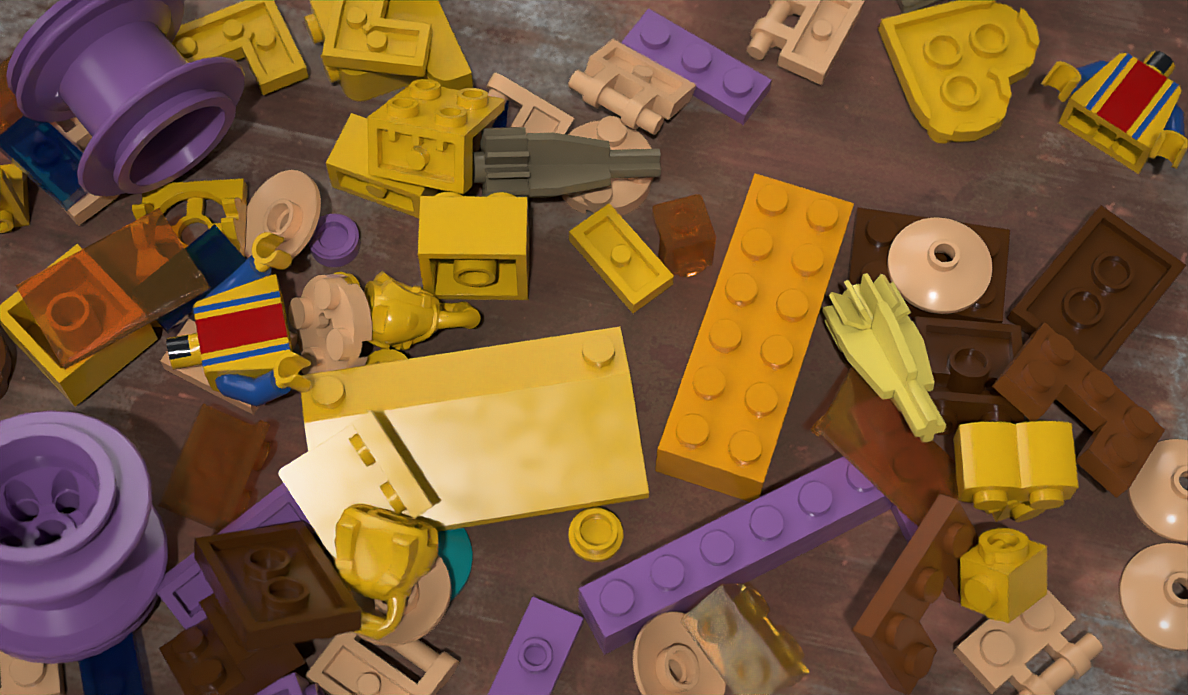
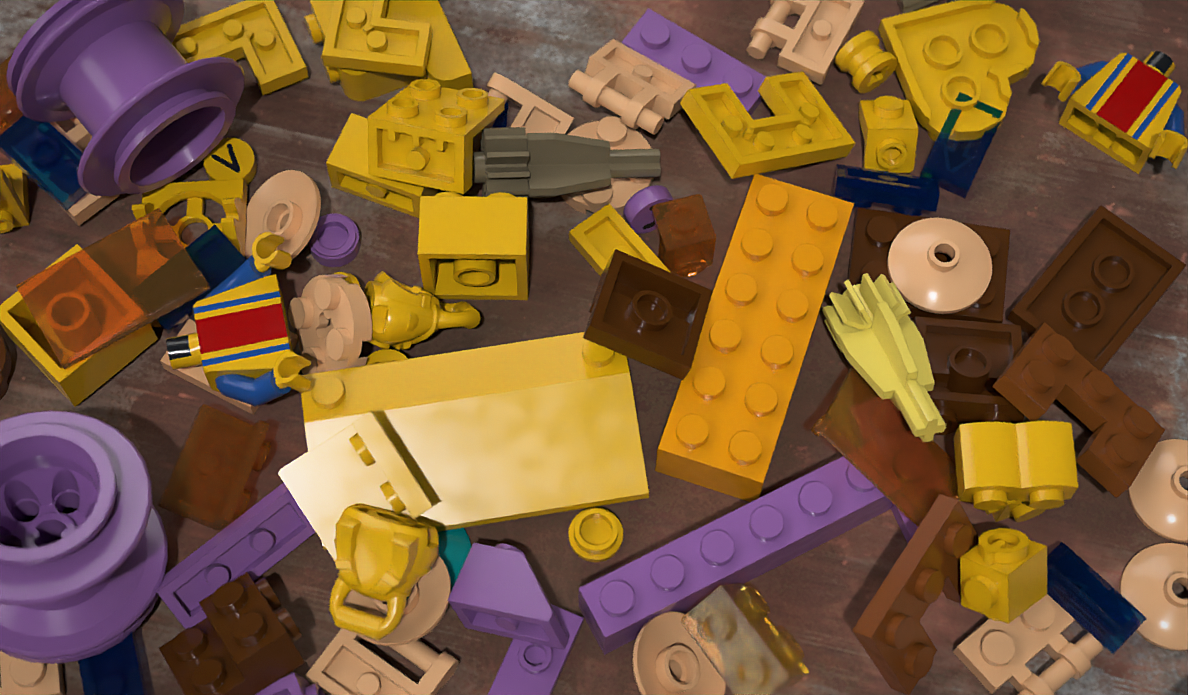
reddish brown plate [194,521,362,652] -> none
none -> yellow tile [204,138,257,185]
none -> medium lavender slope [448,543,569,650]
none -> reddish brown plate [583,249,713,380]
none -> medium lavender tile [623,185,677,233]
none -> yellow plate [680,71,856,179]
none -> yellow wheel [834,30,898,93]
none -> clear blue plate [834,164,940,216]
none -> yellow bracket [858,96,919,173]
none -> clear blue tile [919,92,1003,198]
none -> clear blue tile [1047,542,1146,654]

